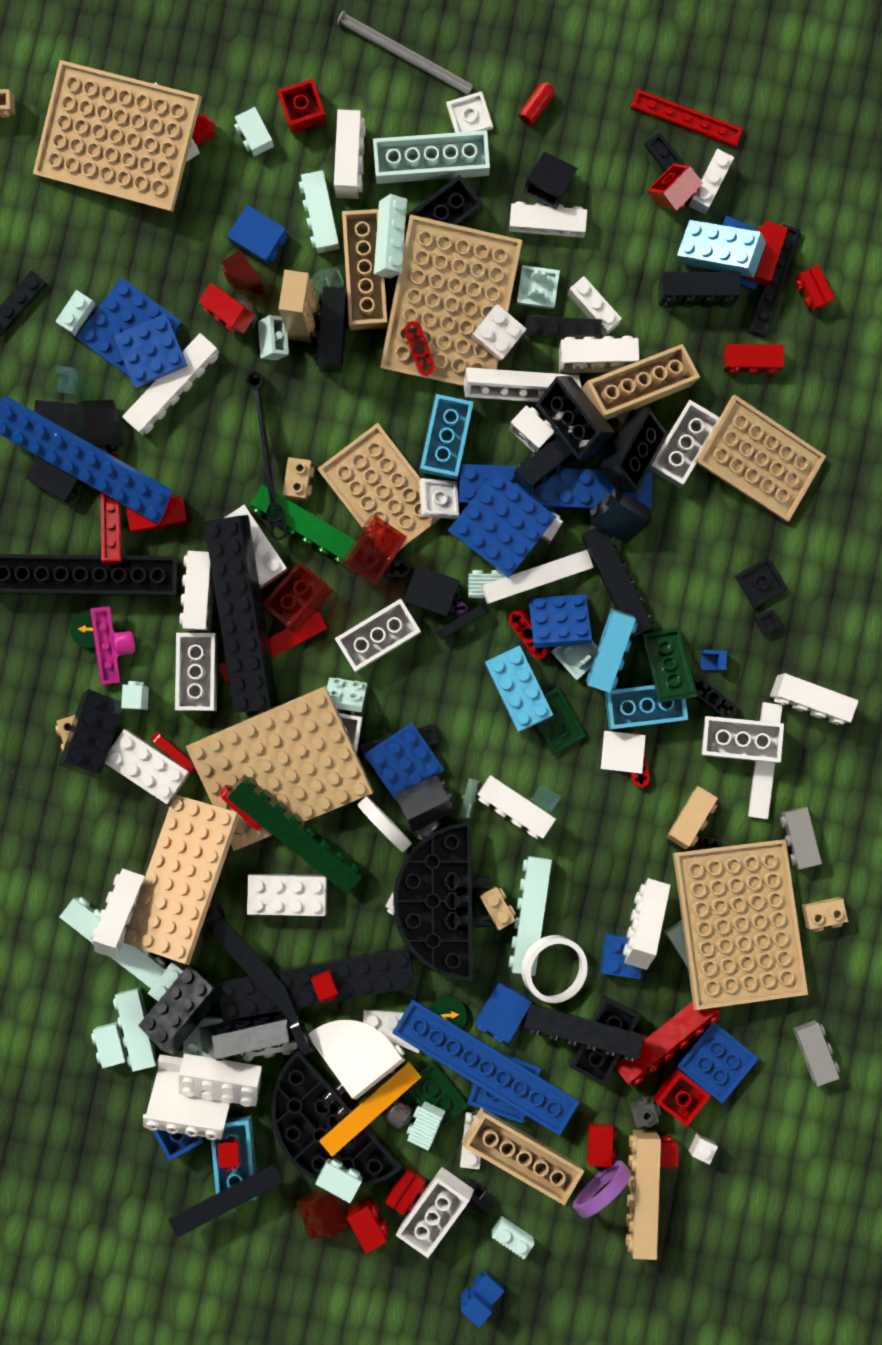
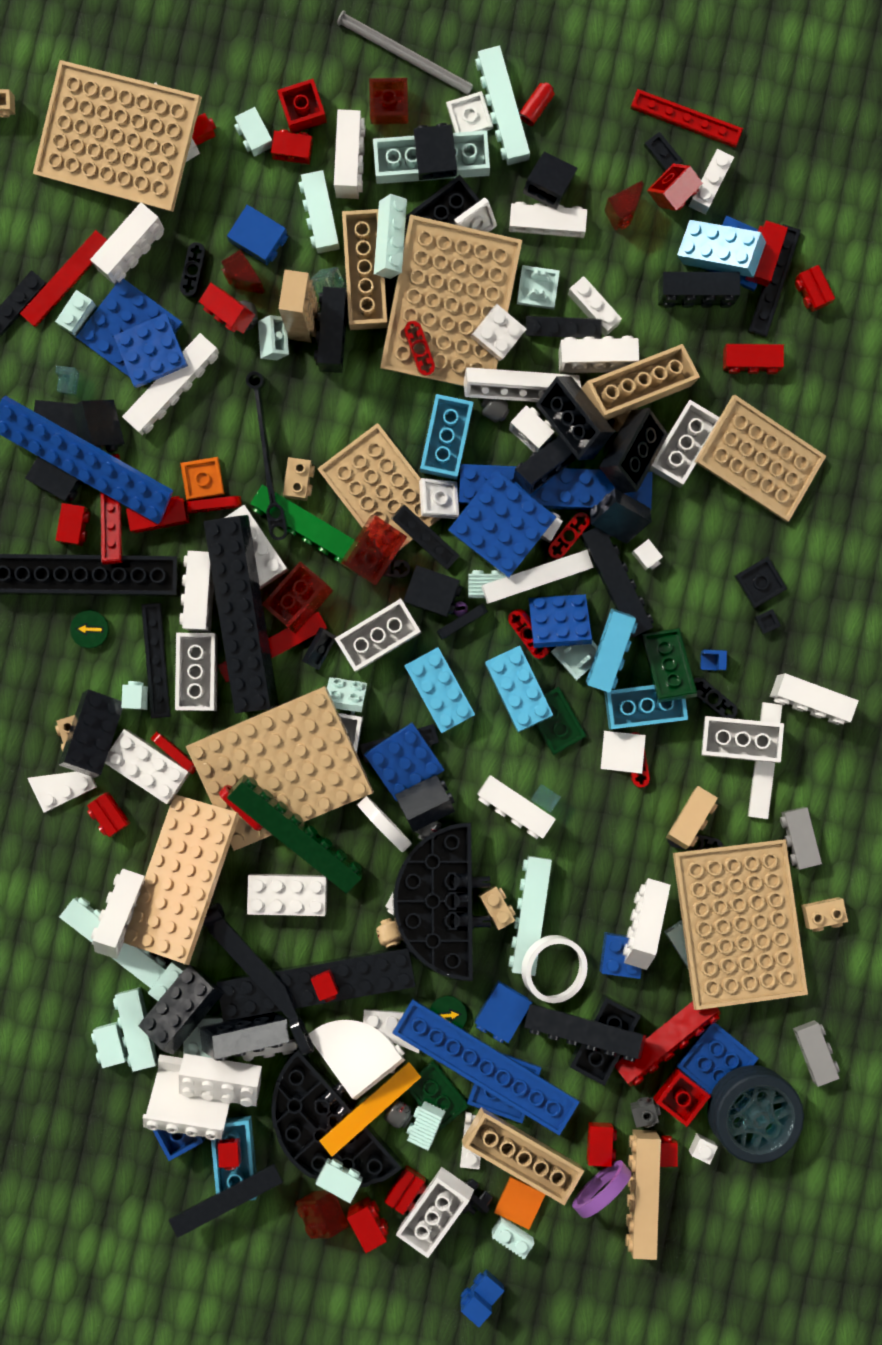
dark pink plate [90,606,135,685] -> none
sand green pin [459,778,480,818] -> none
none -> red tile [20,230,107,328]
none -> white wing [27,771,97,812]
none -> red brick [55,503,90,546]
none -> red brick [87,792,130,837]
none -> white brick [90,203,164,285]
none -> black tile [141,603,171,719]
none -> black beam [180,242,206,298]
none -> orange tile [180,457,225,501]
none -> red beam [186,496,242,513]
none -> red brick [271,129,313,165]
none -> black plate [302,627,337,670]
none -> clear red brick [369,78,408,124]
none -> tan head [376,918,402,949]
none -> black plate [391,504,460,570]
none -> medium azure brick [404,647,475,734]
none -> black brick [413,123,457,180]
none -> white tile [454,198,497,232]
none -> light aqua brick [475,45,530,166]
none -> dark grey head [480,398,510,423]
none -> orange tile [494,1176,545,1230]
none -> red beam [548,512,590,560]
none -> clear red slope [604,181,644,230]
none -> white brick [632,539,663,571]
none -> wheel [707,1065,804,1164]

